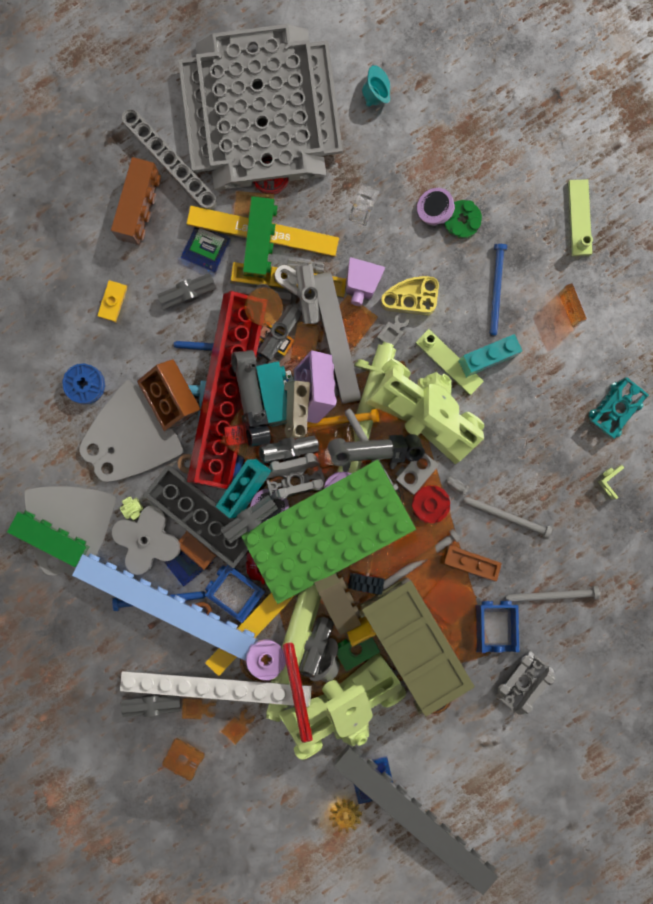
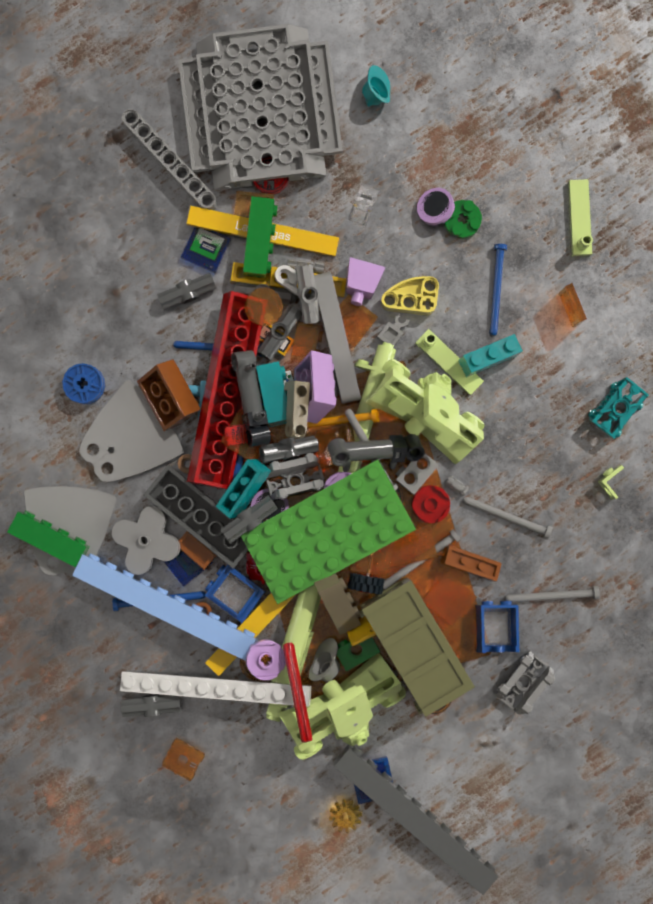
yellow plate [97,280,128,322] -> none
dark orange brick [111,157,161,245] -> none
yellowish green gear [120,496,144,520] -> none
clear orange plate [182,698,216,719] -> none
clear orange plate [221,708,255,745] -> none
dark grey piece [299,617,334,678] -> none

